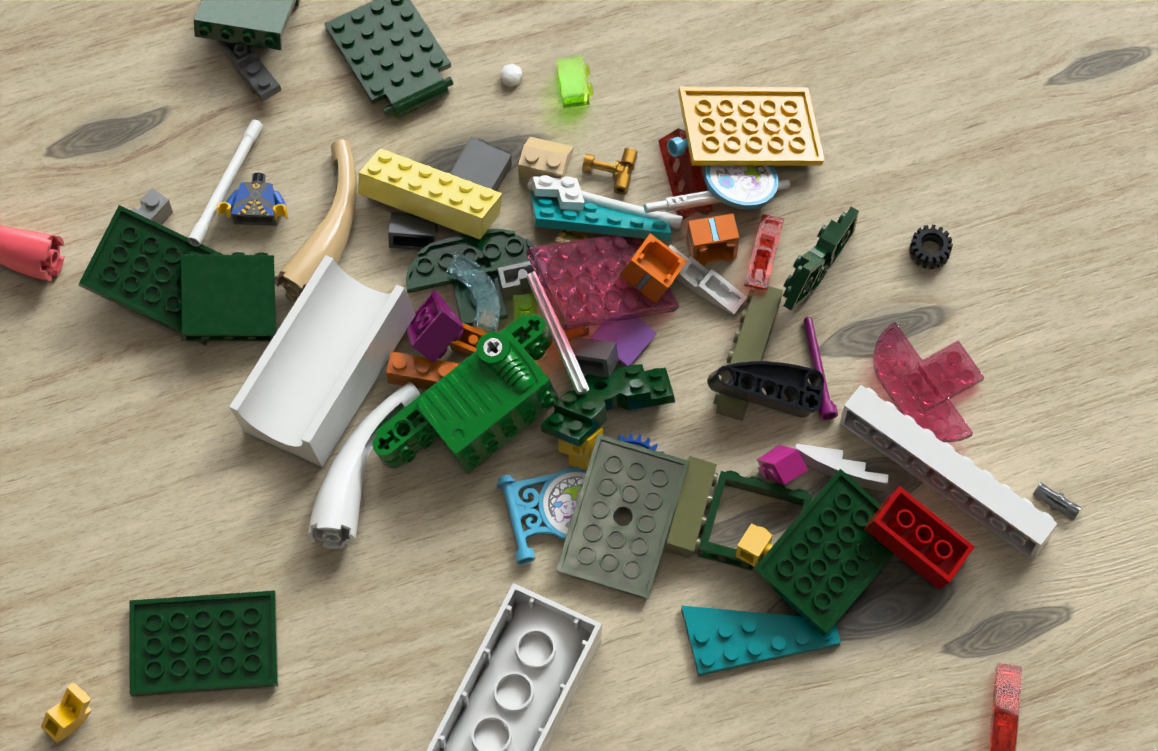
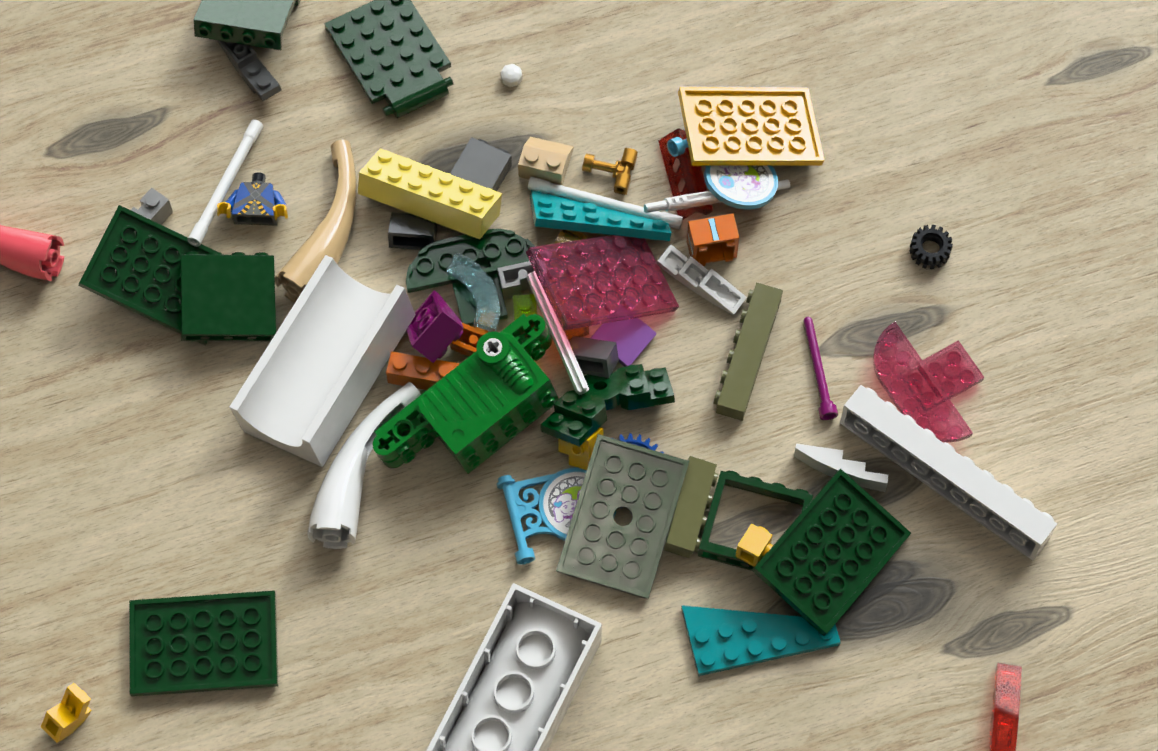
white plate [532,175,585,210] -> none
clear neon green brick [556,55,593,108] -> none
orange container [619,234,687,303] -> none
black beam [707,361,824,417] -> none
clear red slope [744,214,784,290] -> none
dark pink brick [756,445,808,485] -> none
dark green plate [783,207,859,310] -> none
red brick [864,486,975,590] -> none
dark grey pin [1033,482,1082,520] -> none

